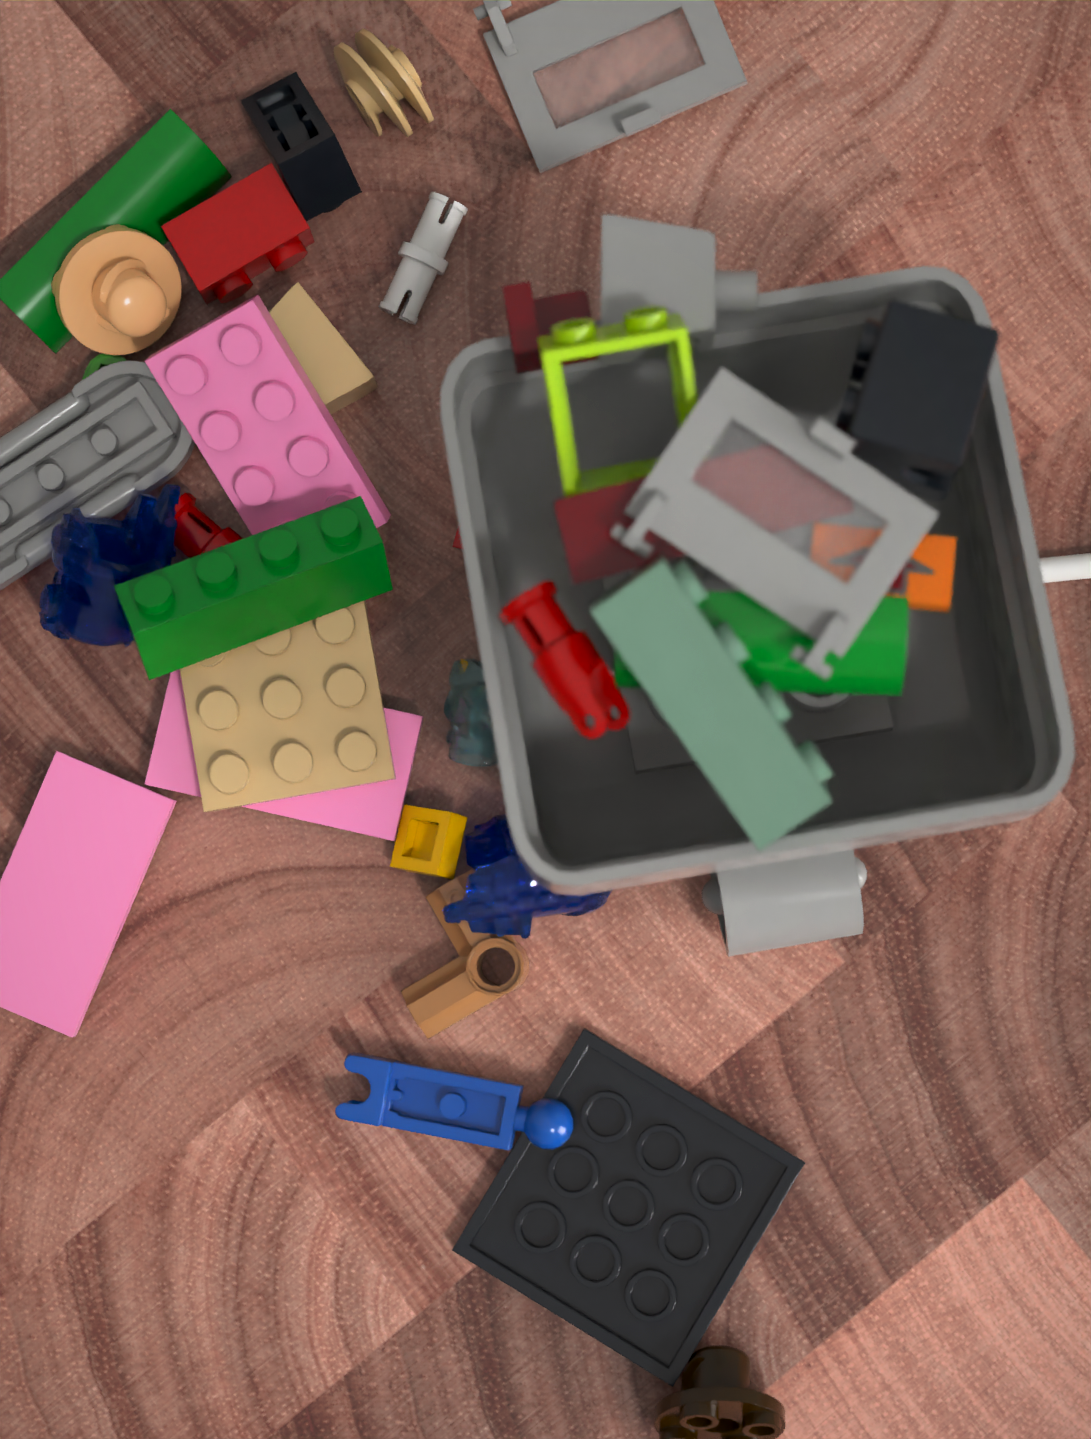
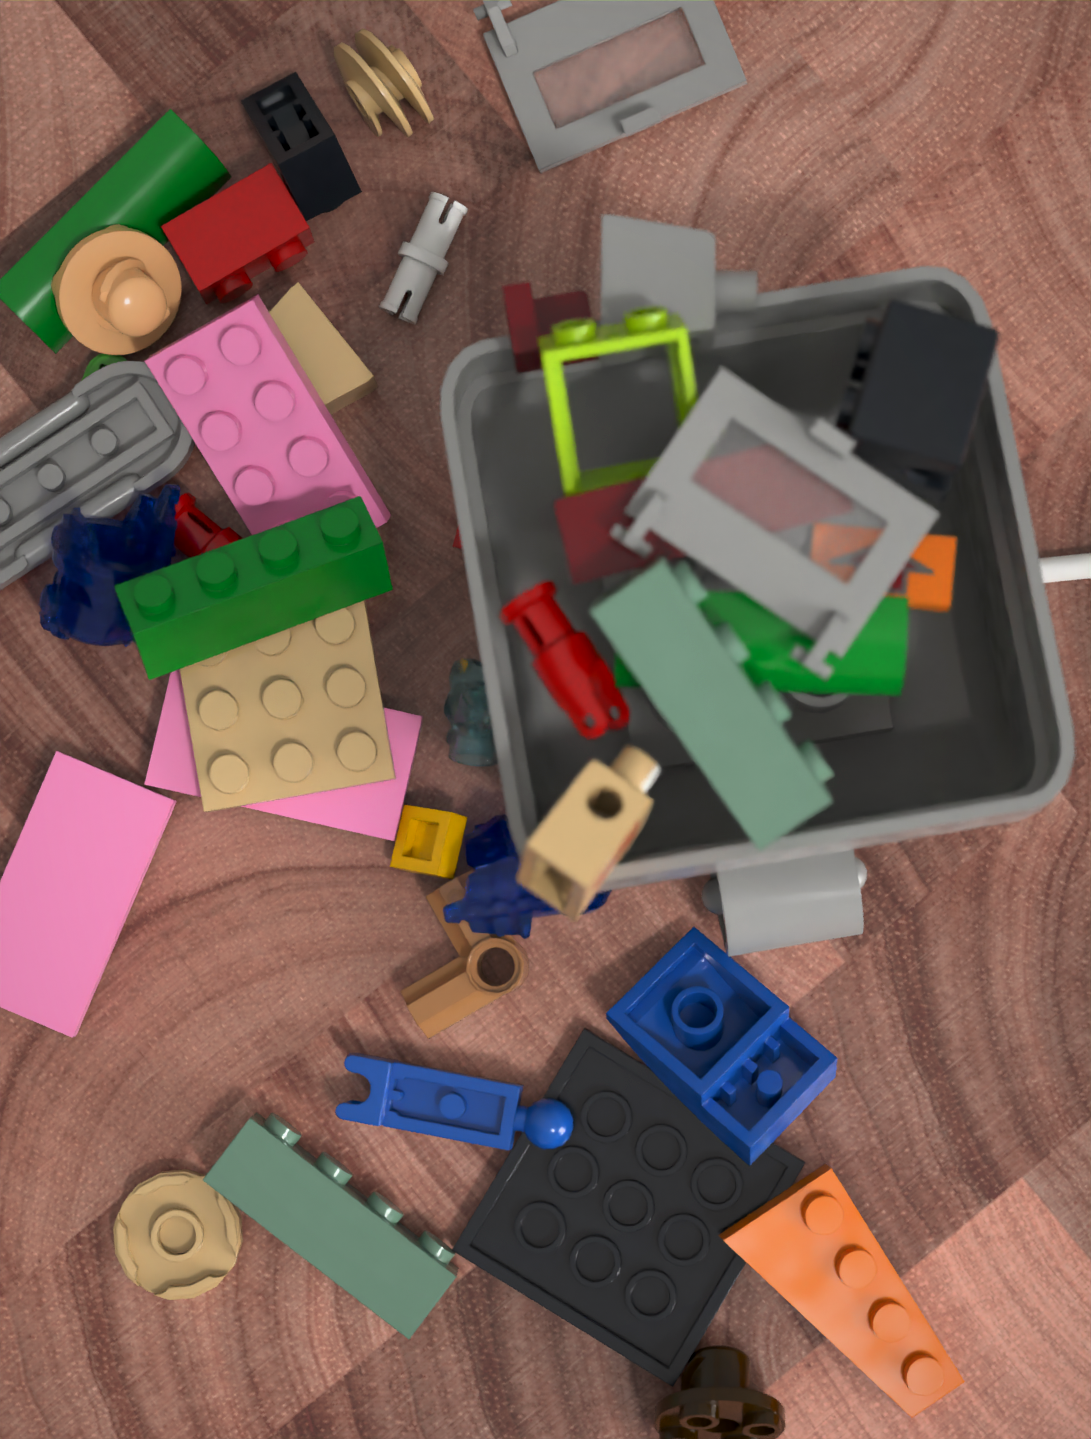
none -> tan tile [113,1169,243,1300]
none -> sand green brick [203,1112,459,1339]
none -> tan torso [516,746,661,922]
none -> blue slope [606,927,838,1166]
none -> orange wing [718,1164,965,1418]

